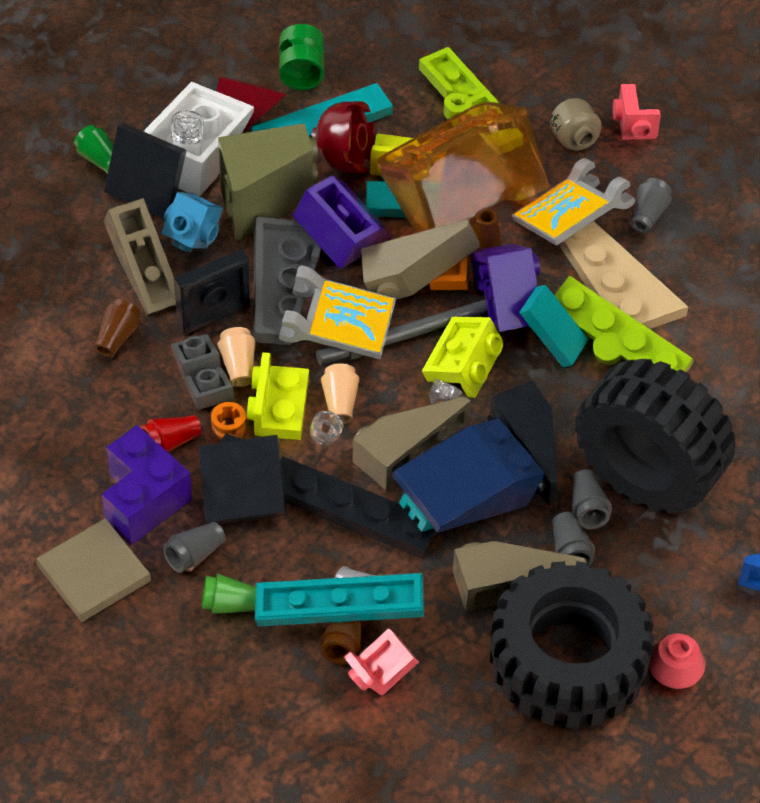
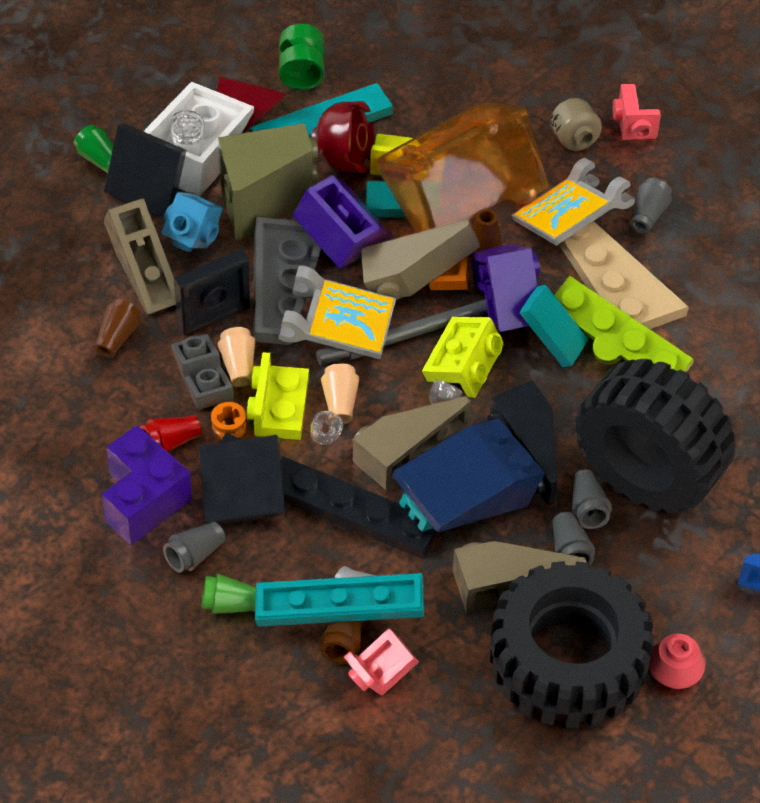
dark tan tile [36,518,151,622] -> none
lime hinge [419,47,527,156] -> none

